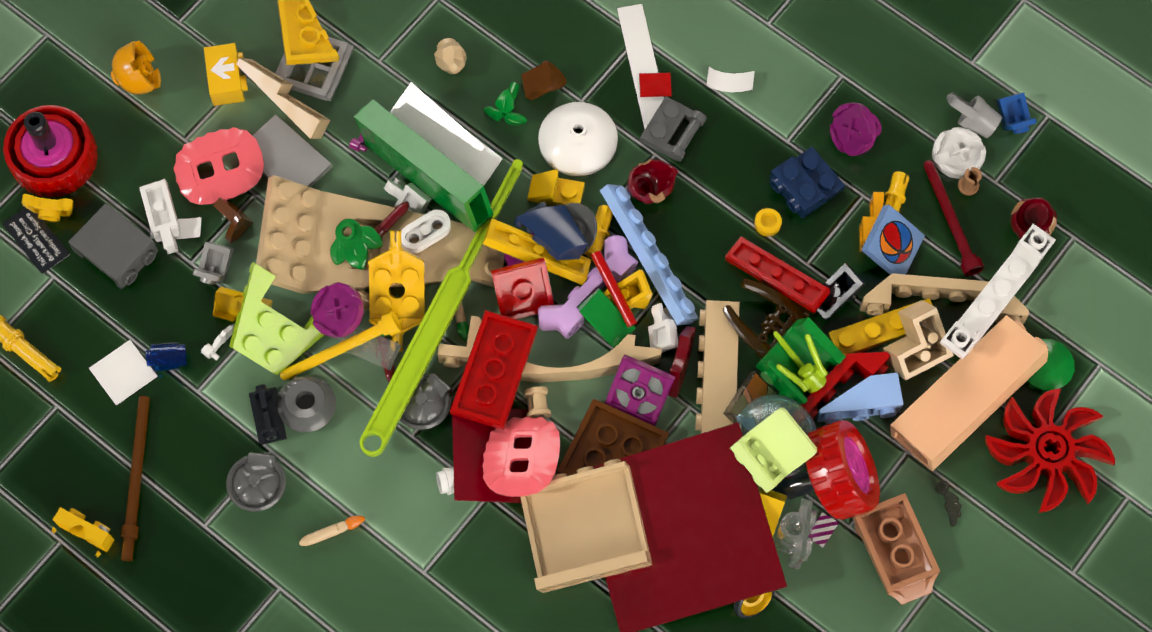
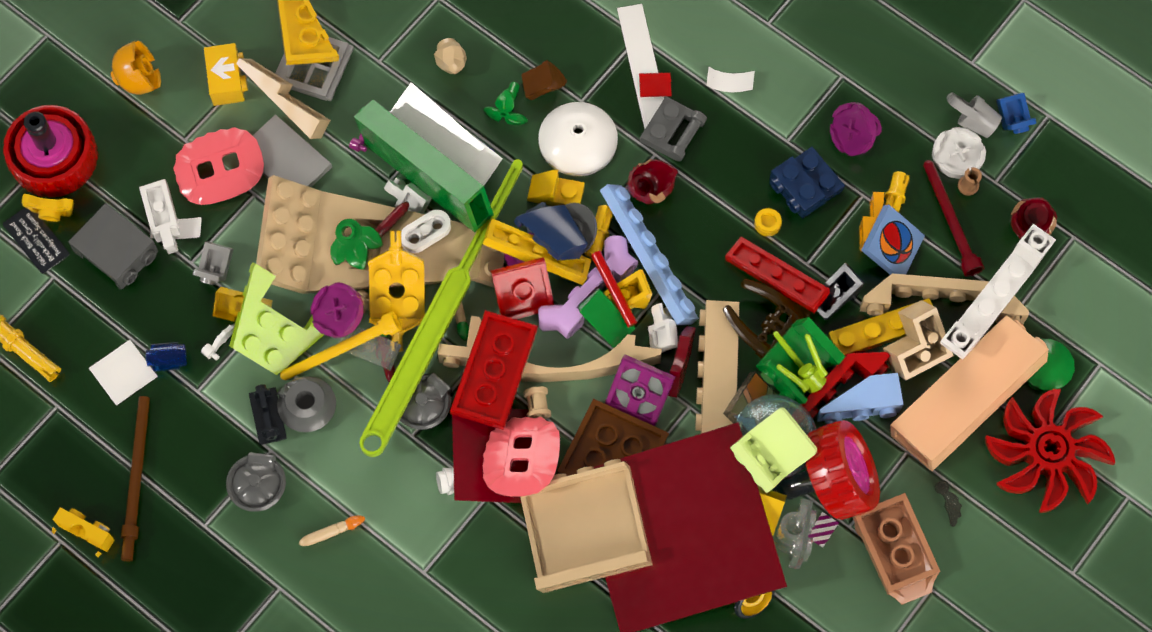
reddish brown tile [213,197,253,244] -> none

